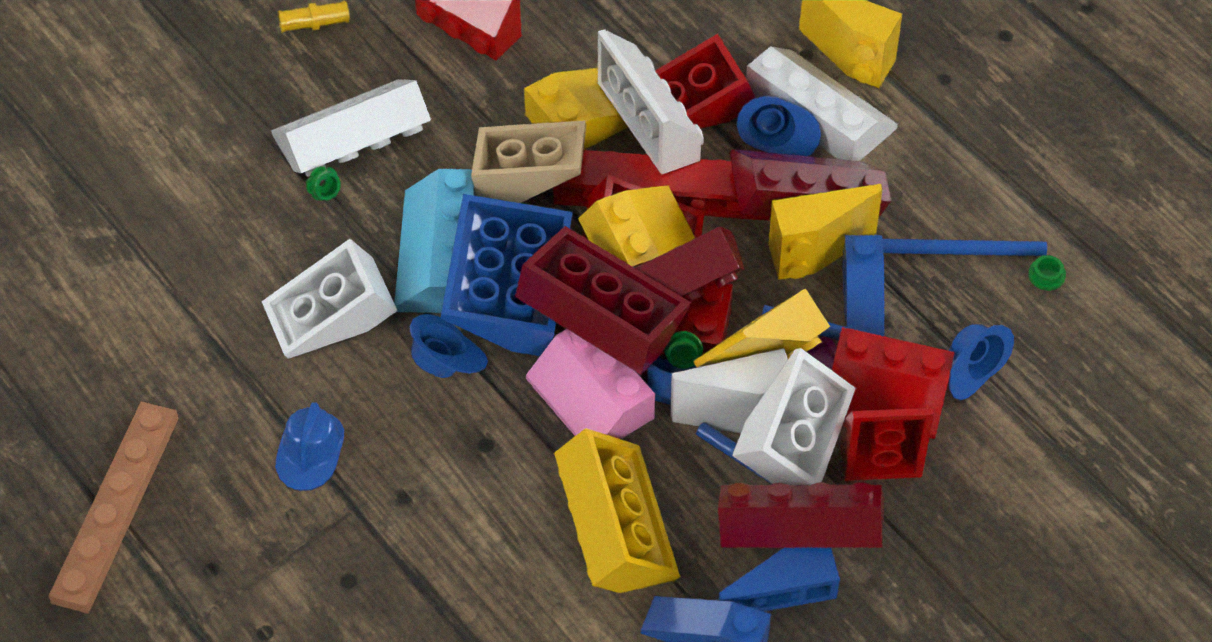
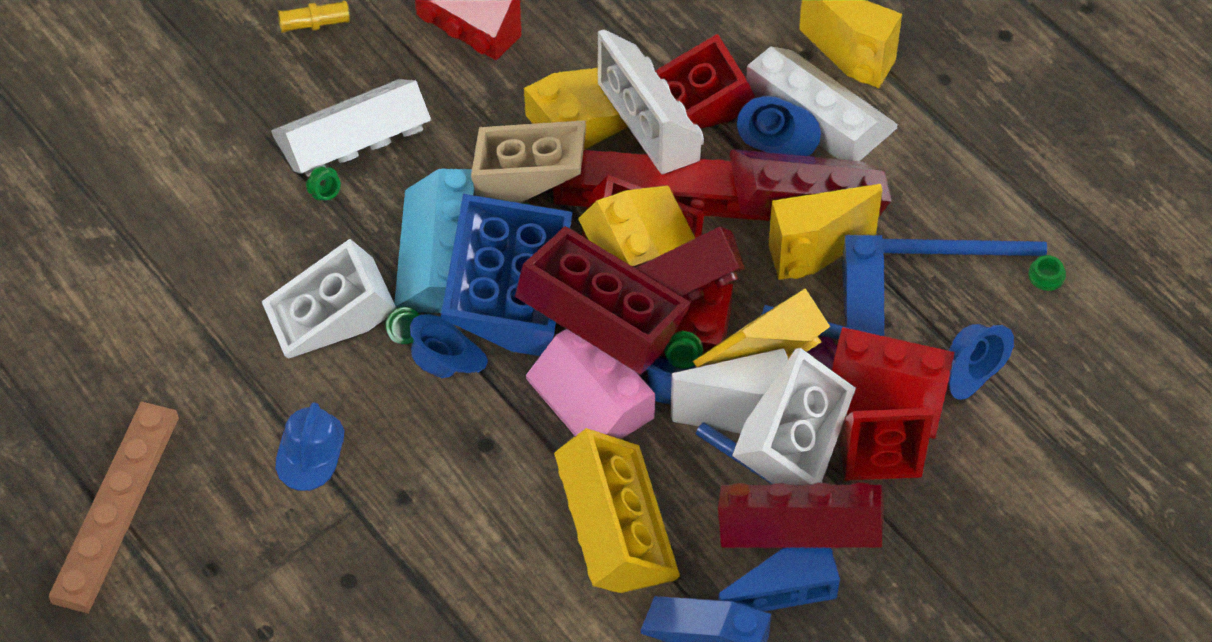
none -> green plate [385,307,420,344]

